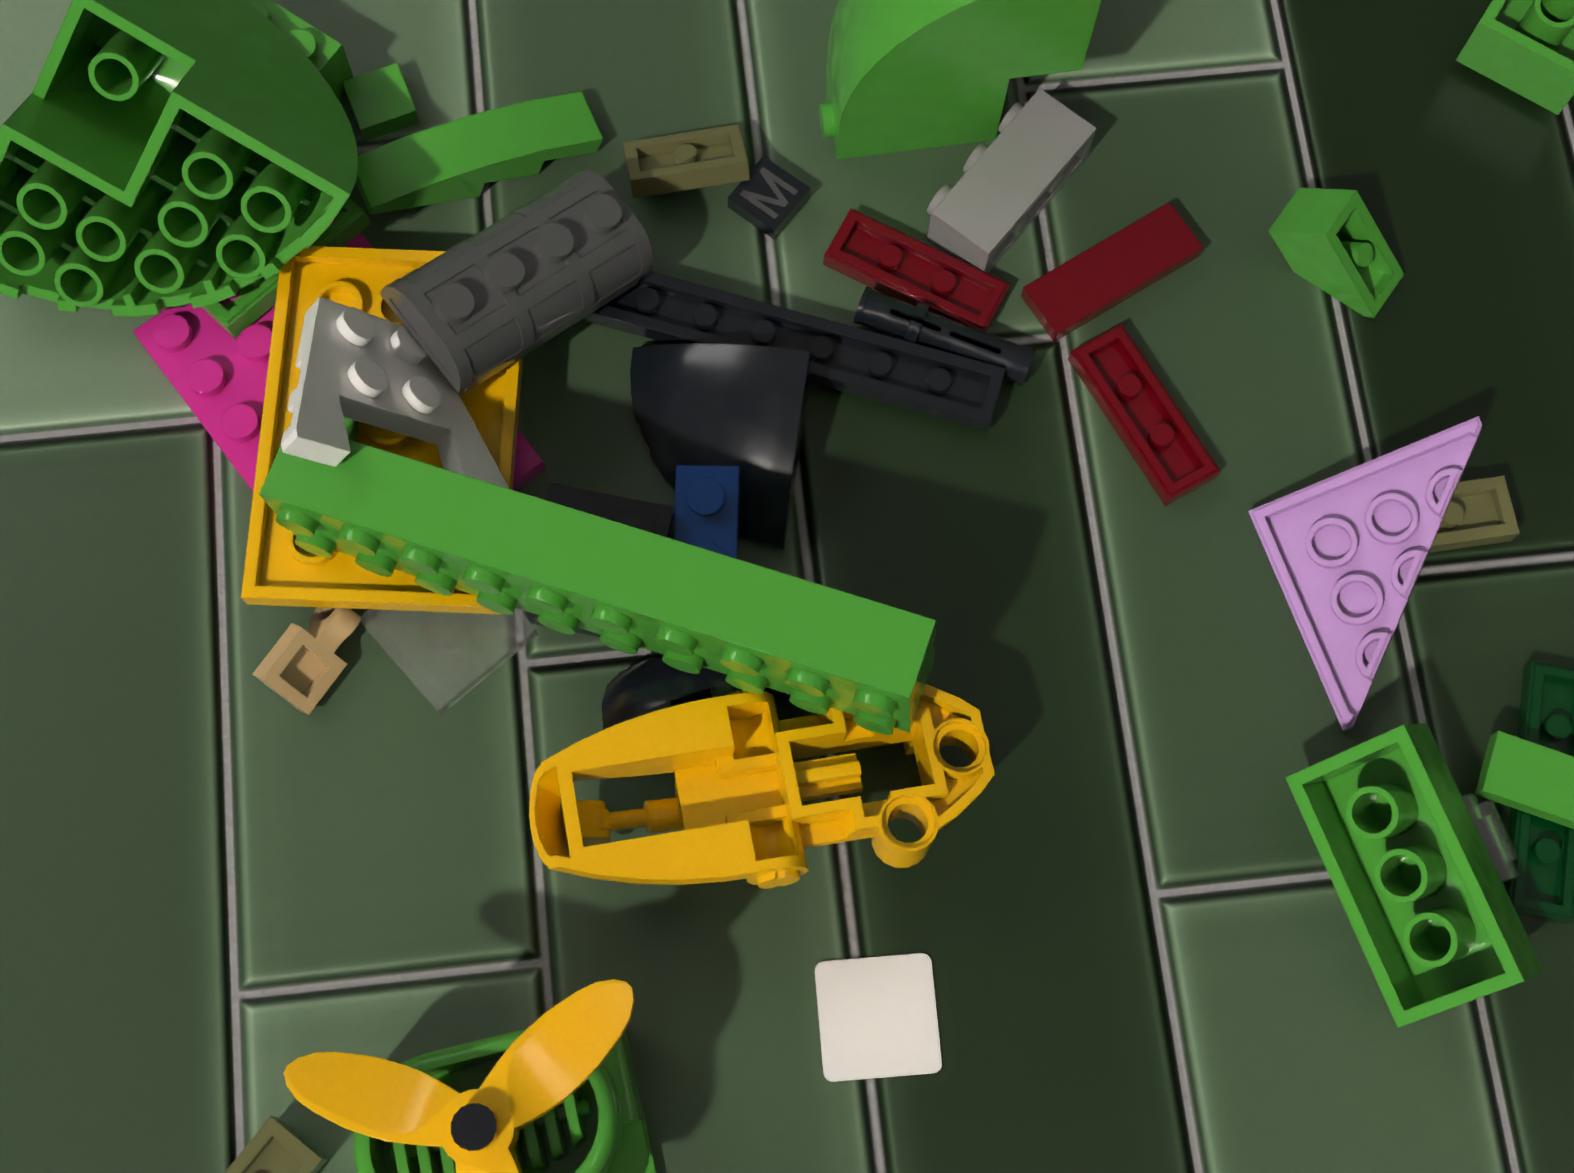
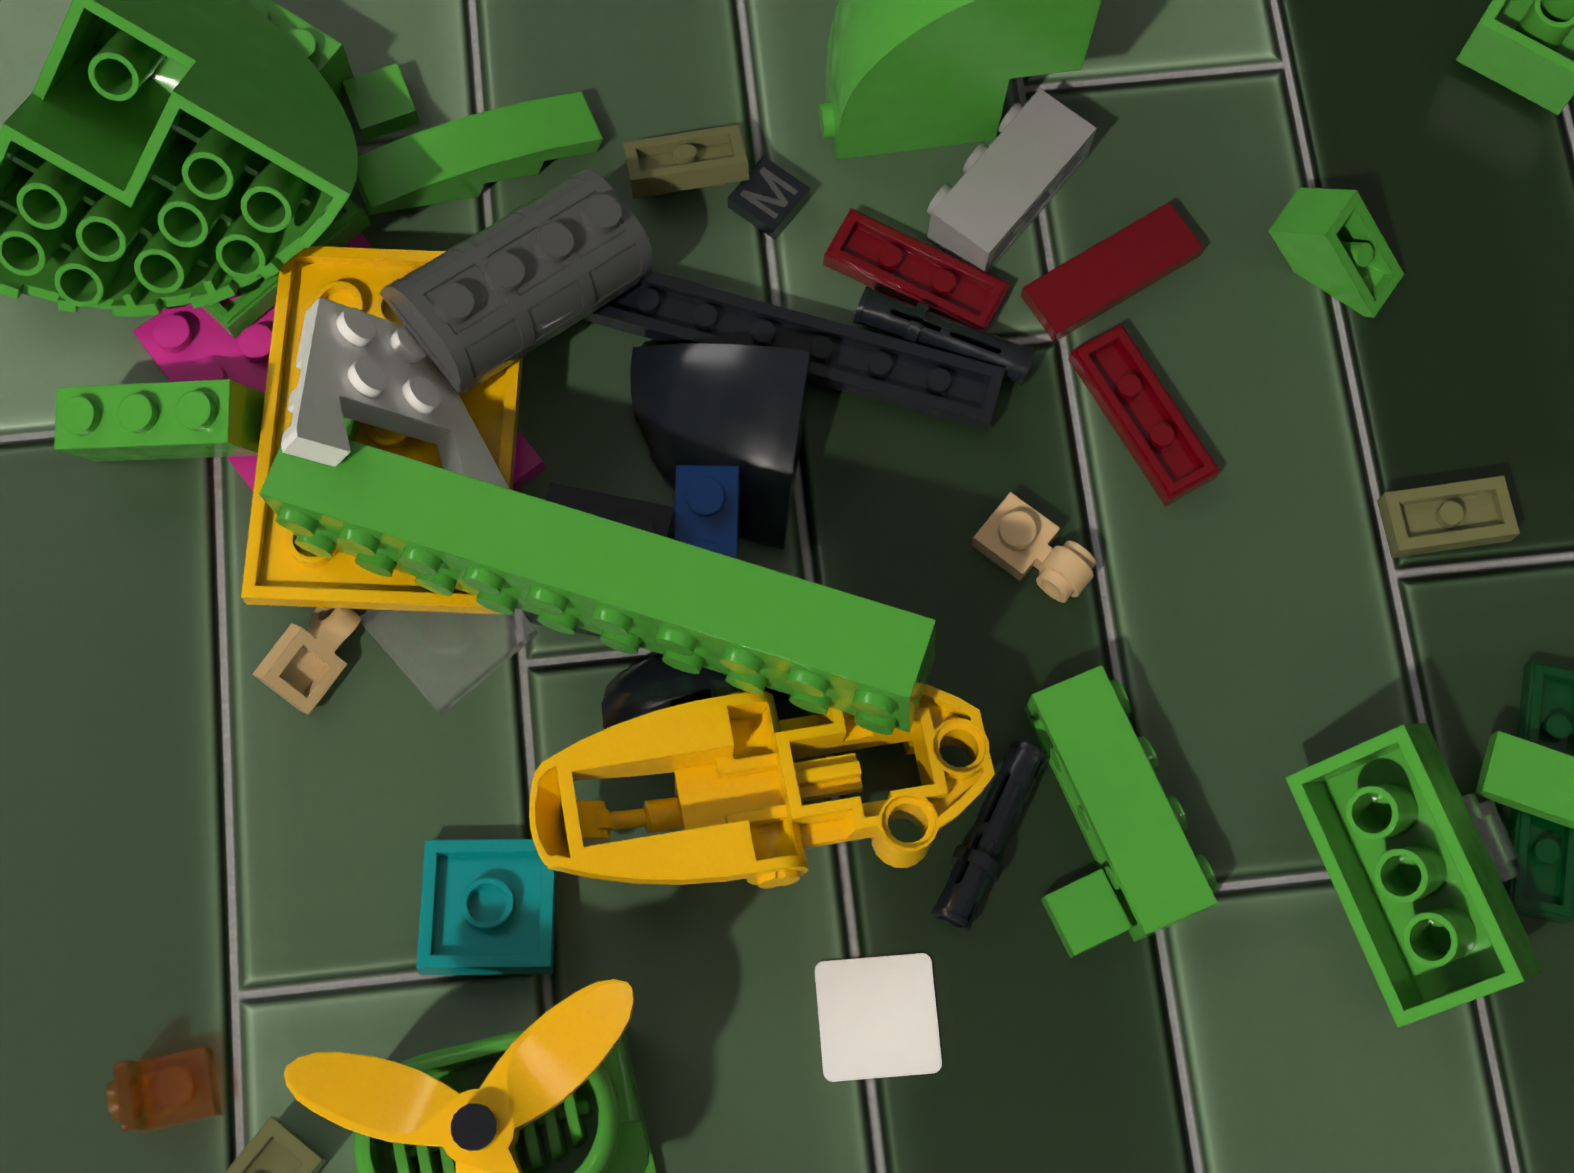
lavender tile [1248,416,1482,733] -> none
none -> bright green brick [54,379,265,462]
none -> clear orange bracket [107,1047,222,1134]
none -> teal plate [416,839,557,975]
none -> black pin [931,740,1049,932]
none -> tan plate [971,492,1096,603]
none -> bright green brick [1024,665,1218,942]
none -> bright green tile [1041,868,1133,959]

